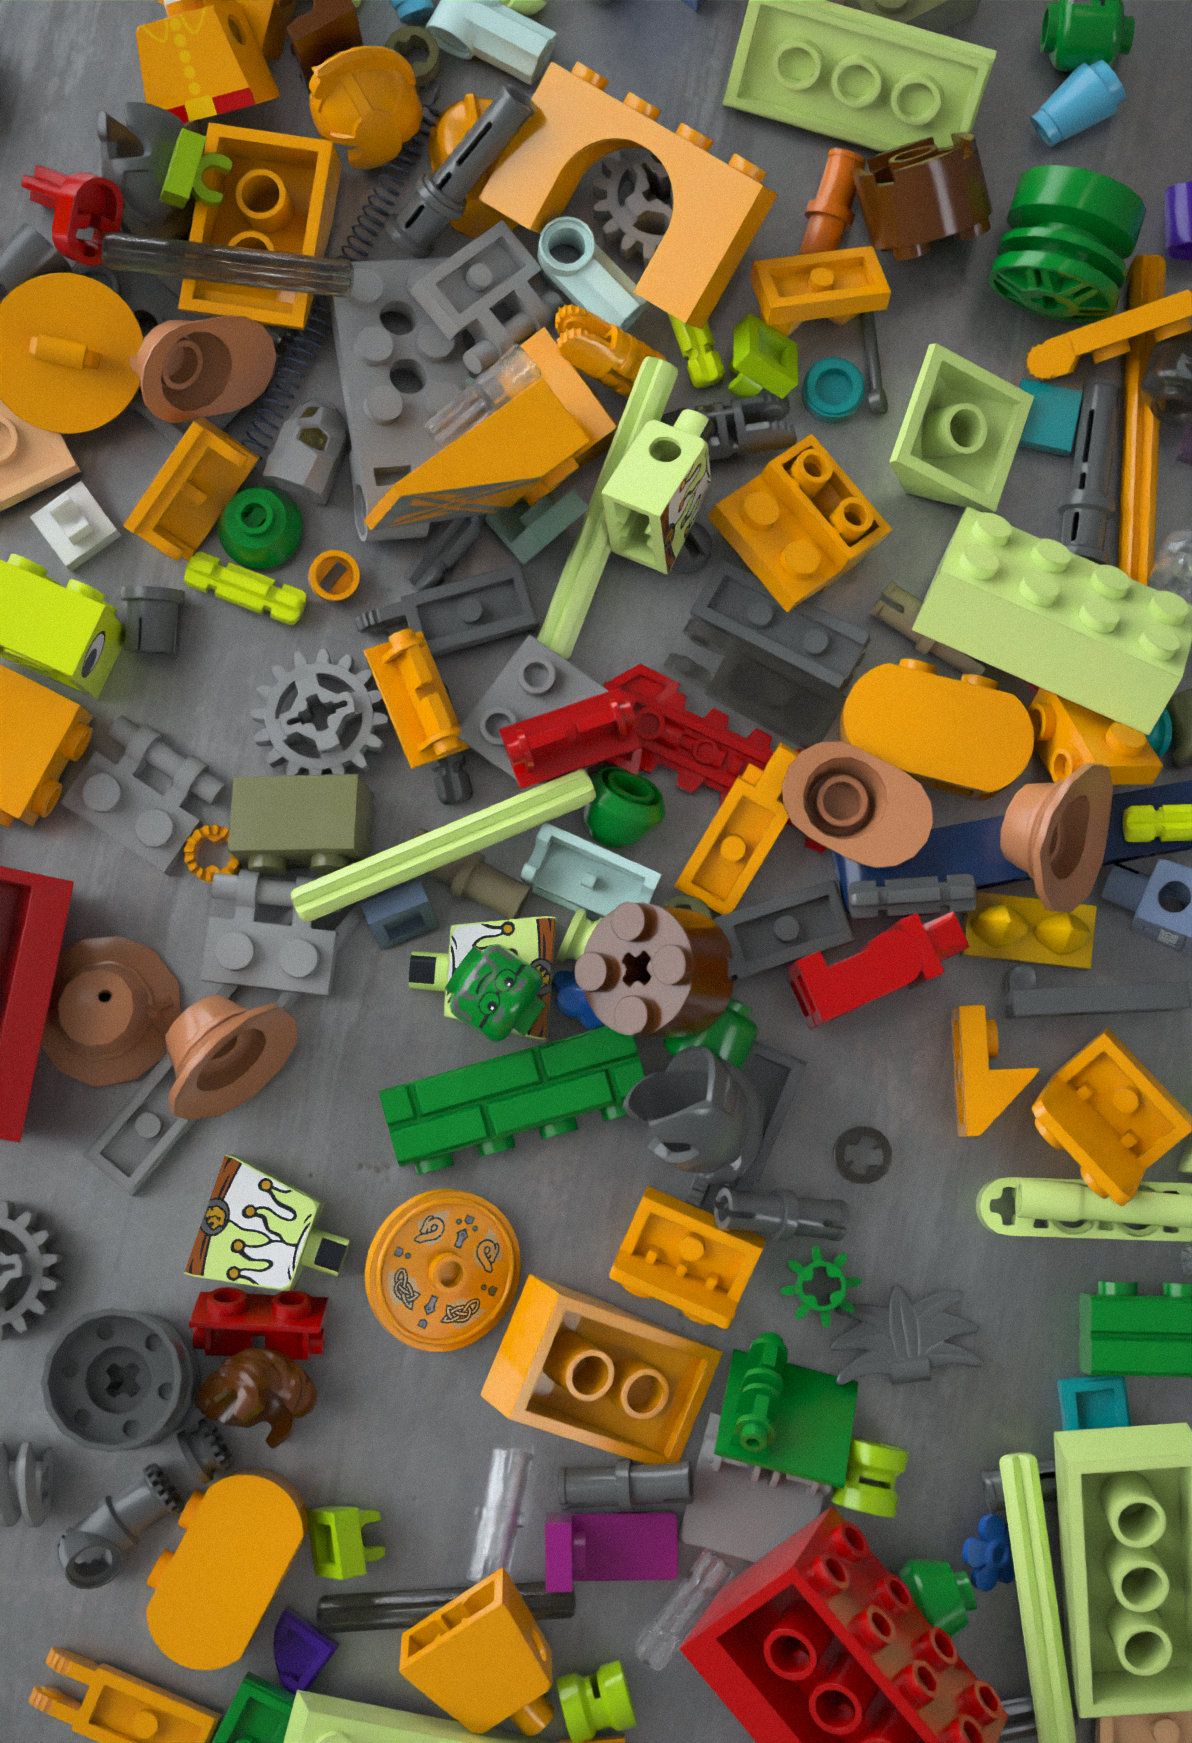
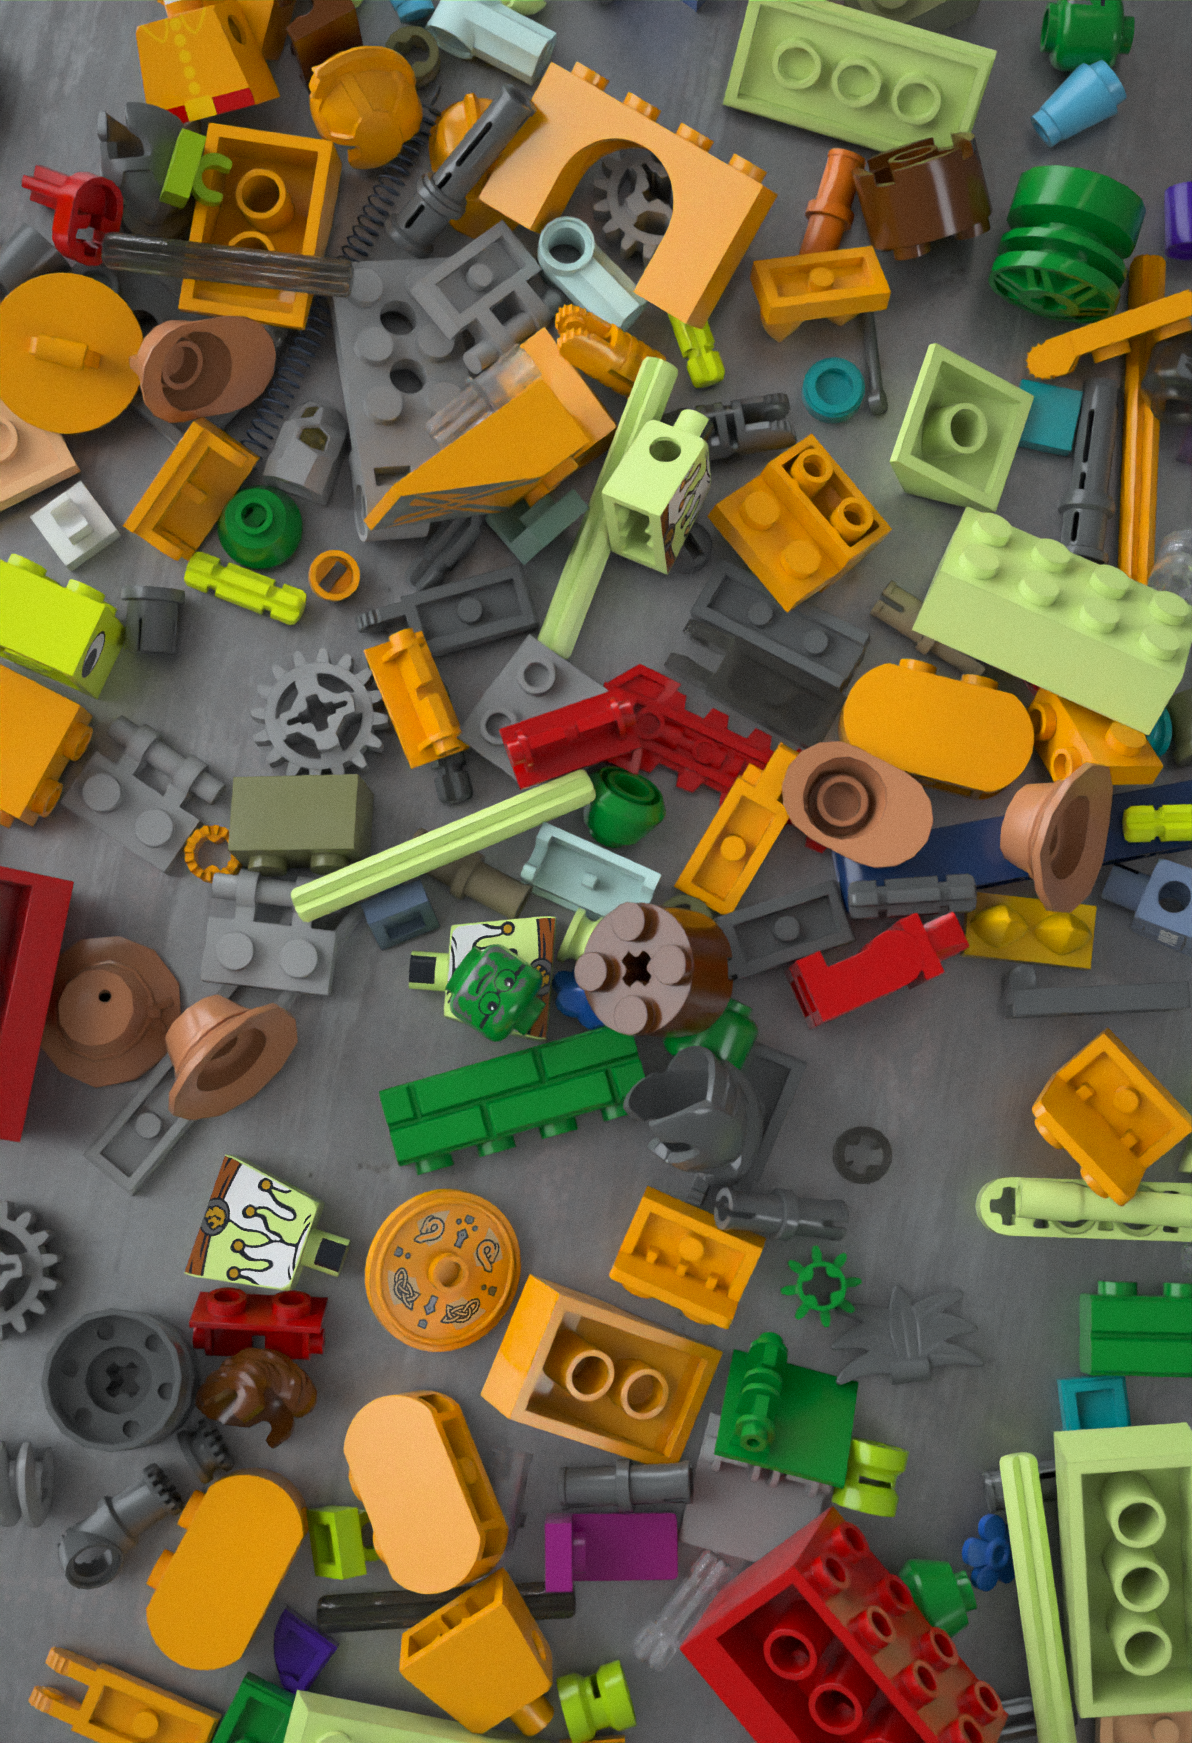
lime tile [728,313,798,399] -> none
light orange slope [951,1005,1040,1137] -> none
none -> light orange brick [343,1390,509,1594]

